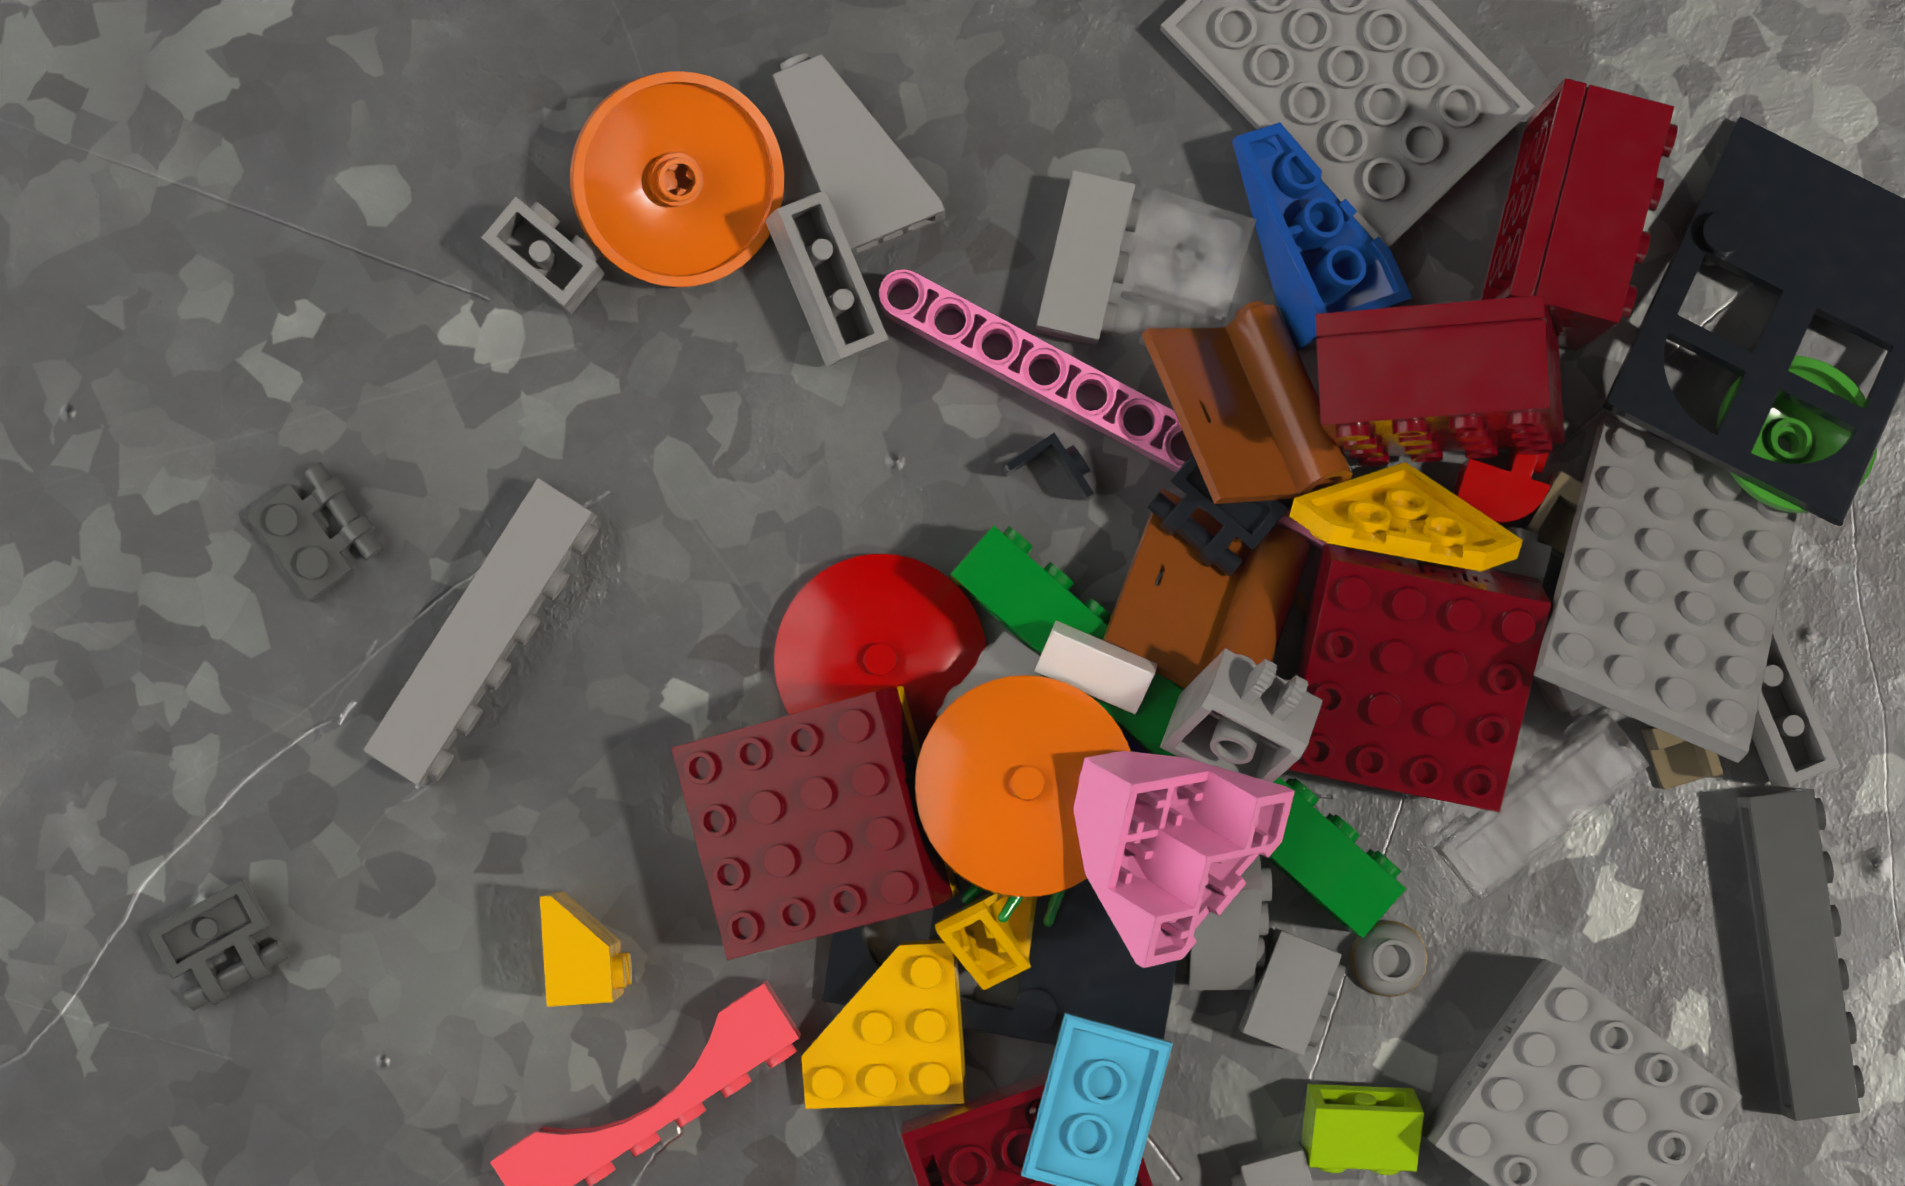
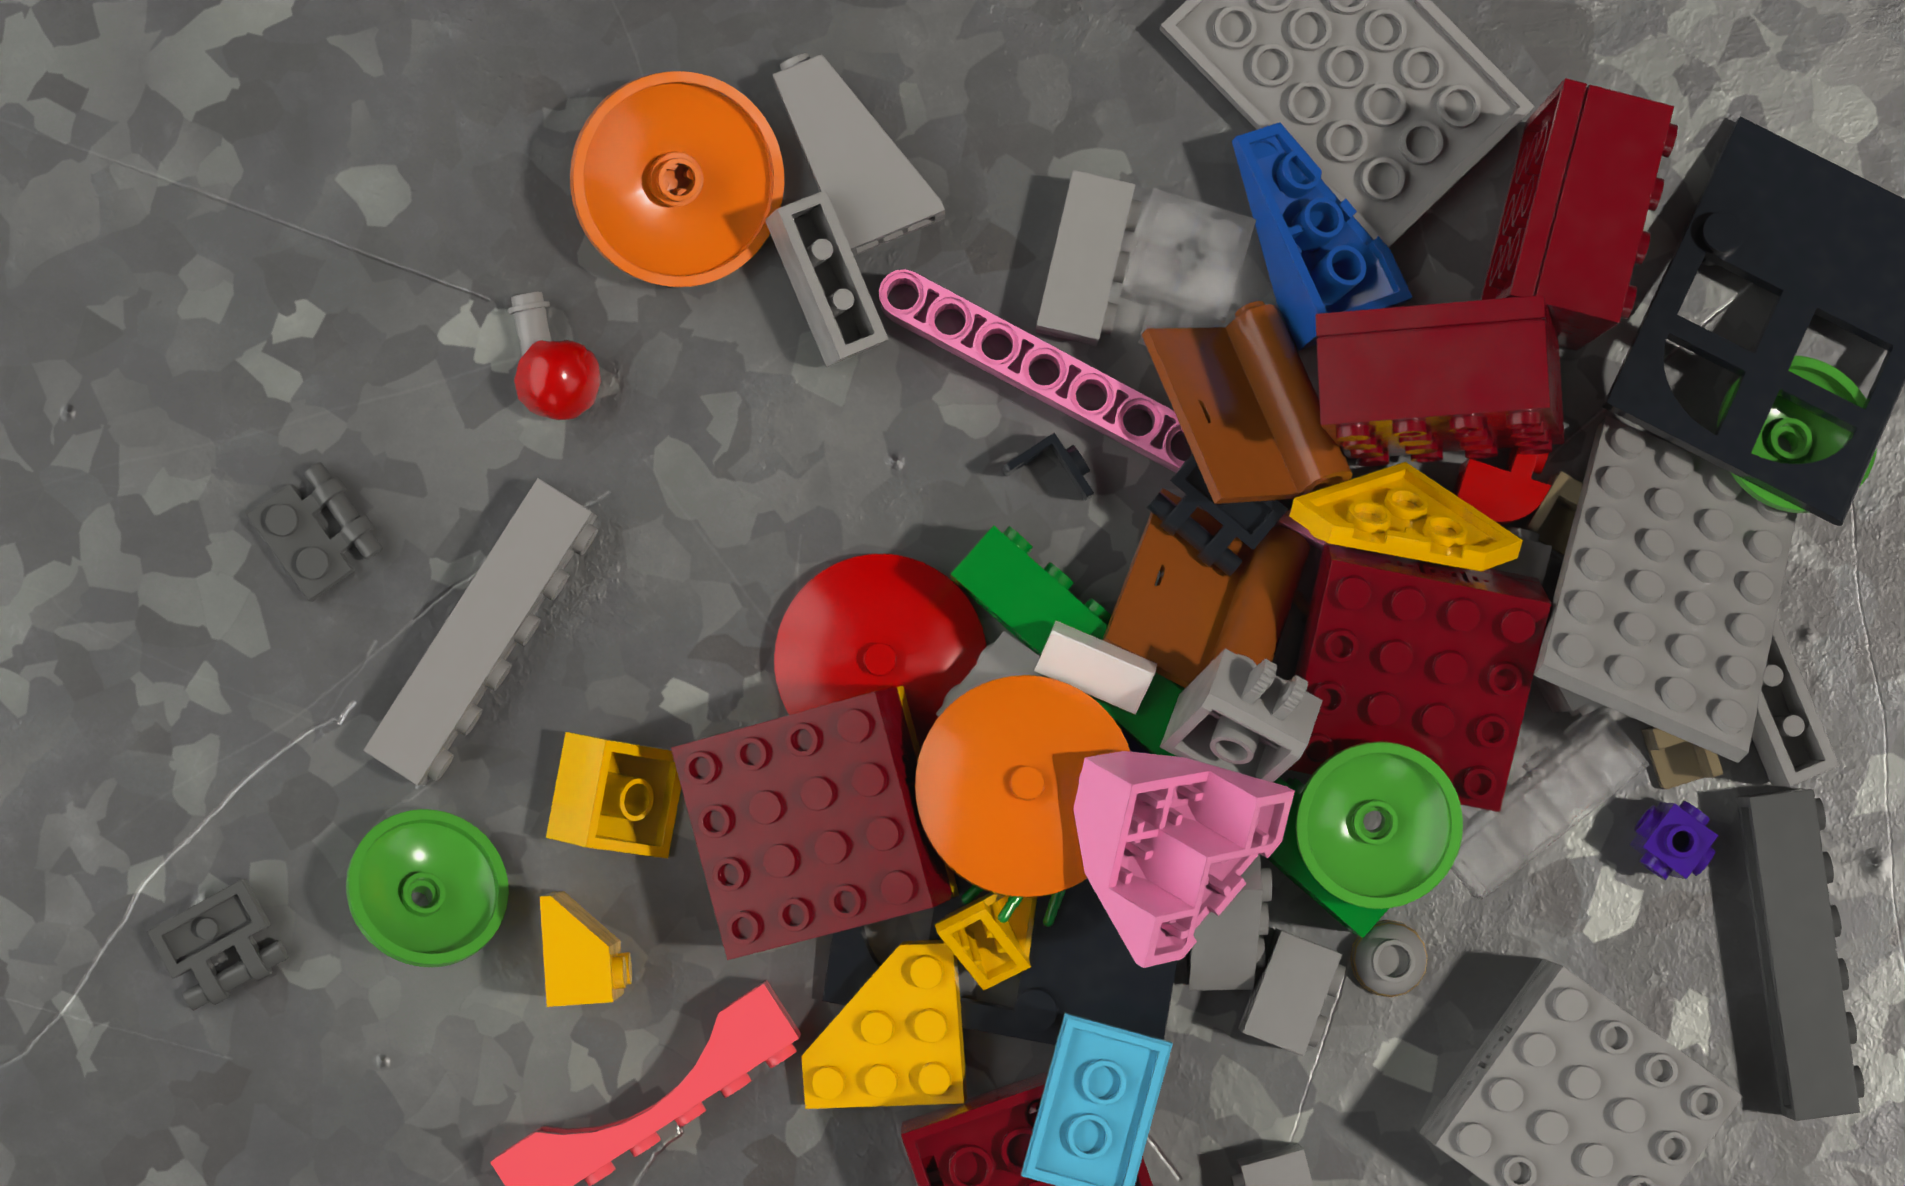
light grey brick [481,197,605,315] -> none
lime brick [1301,1084,1424,1175] -> none
none -> bright green dish [346,809,509,967]
none -> light grey pin [508,292,551,357]
none -> red hair [514,340,601,420]
none -> yellow slope [546,732,681,859]
none -> bright green dish [1295,741,1463,909]
none -> dark purple brick [1630,801,1718,880]

